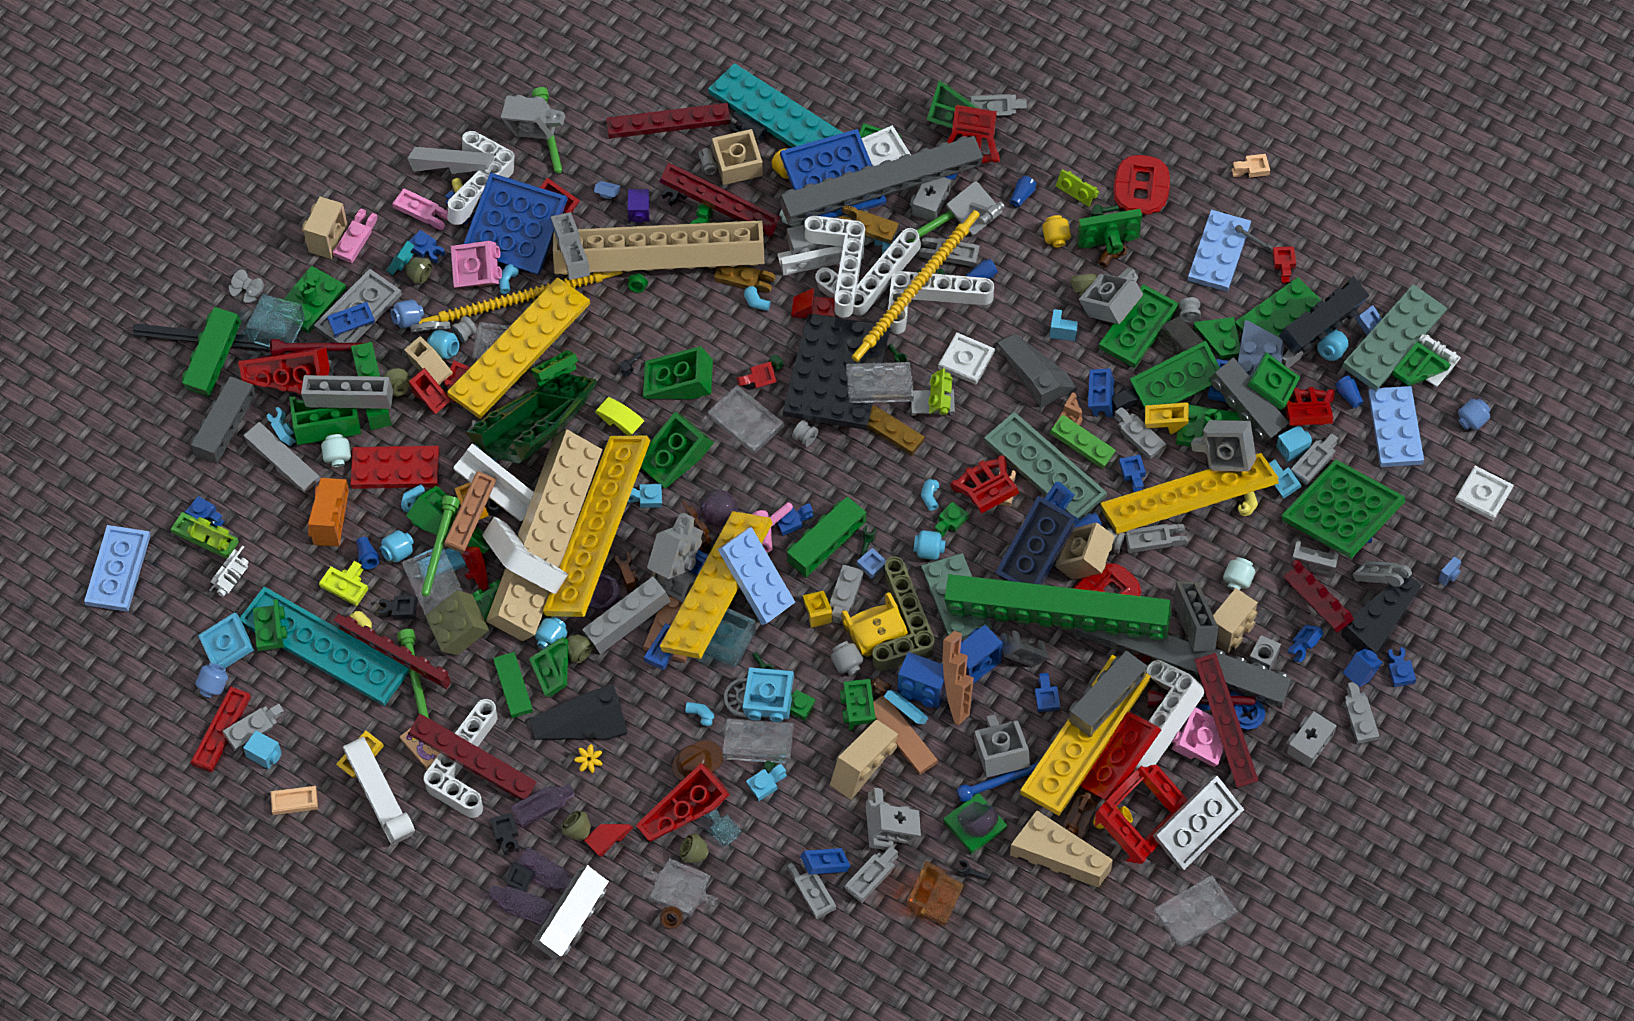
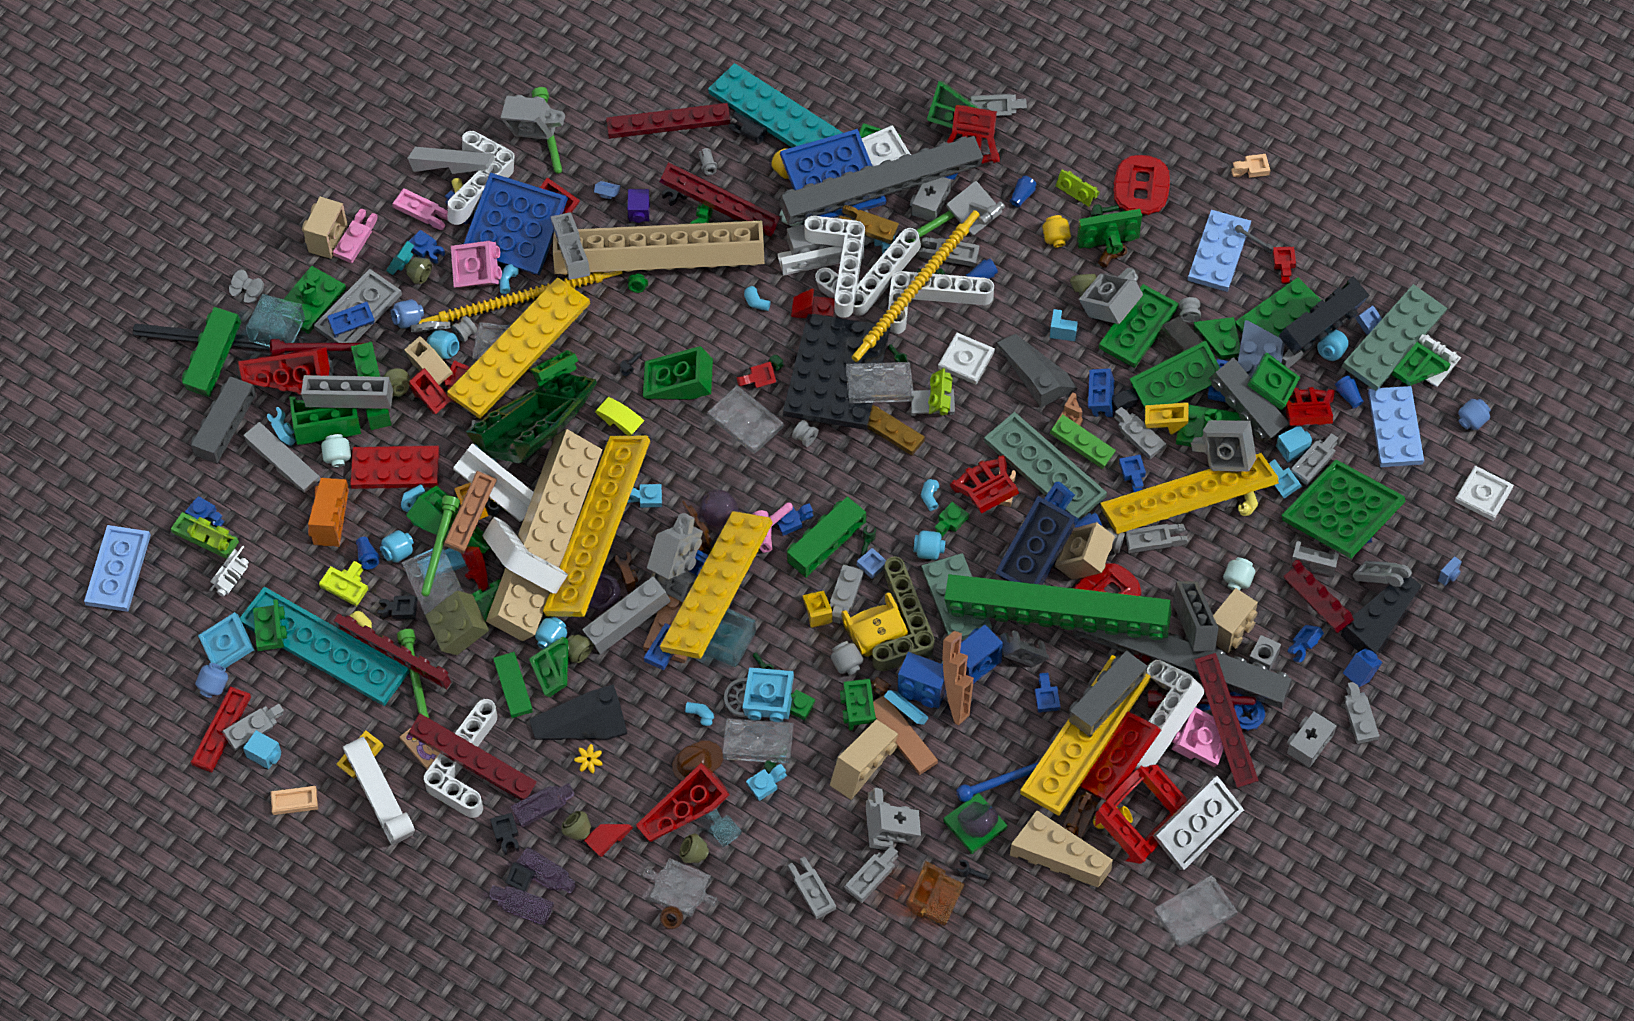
brick [532,865,609,959] -> none
green slope [641,412,714,488] -> none
tan brick [712,129,763,185] -> none
pearl gold hinge [714,265,776,293] -> none
light blue plate [718,527,795,625] -> none
blue plate [800,848,850,874] -> none
light grey hinge [973,714,1030,778] -> none
blue plate [1387,647,1416,687] -> none

